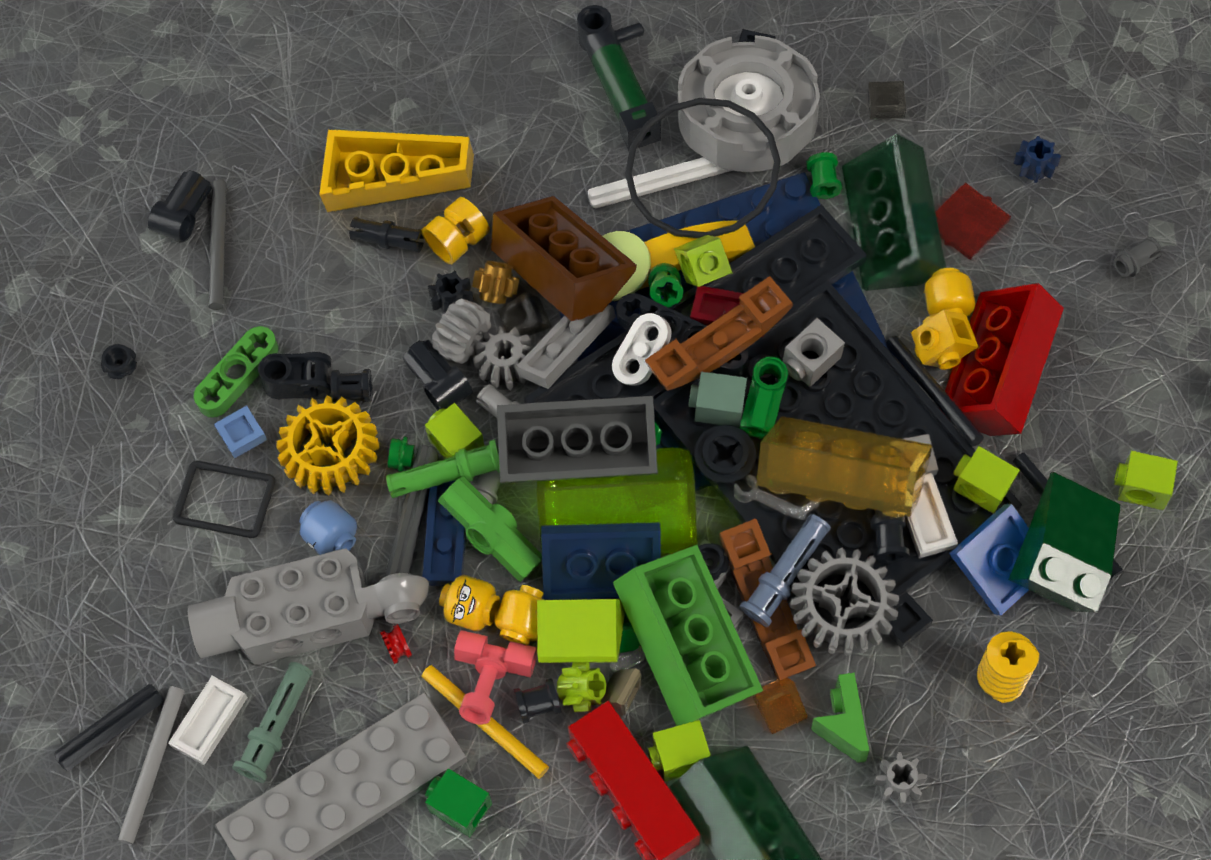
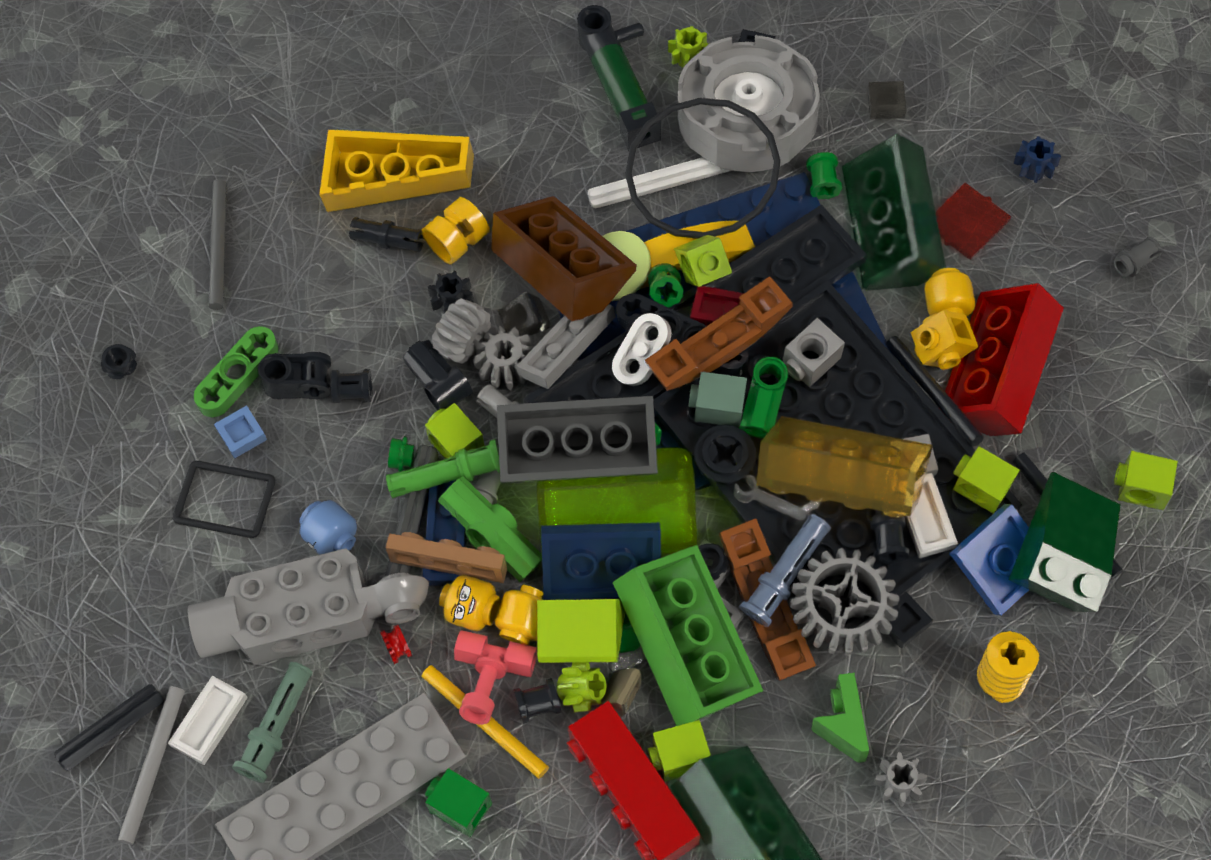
black piece [148,170,212,242] -> none
yellow gear [276,395,379,496] -> none
pearl gold gear [472,261,520,304] -> none
clear orange slope [753,677,808,734] -> none
none -> medium nougat plate [385,532,507,583]
none -> lime gear [668,26,708,68]

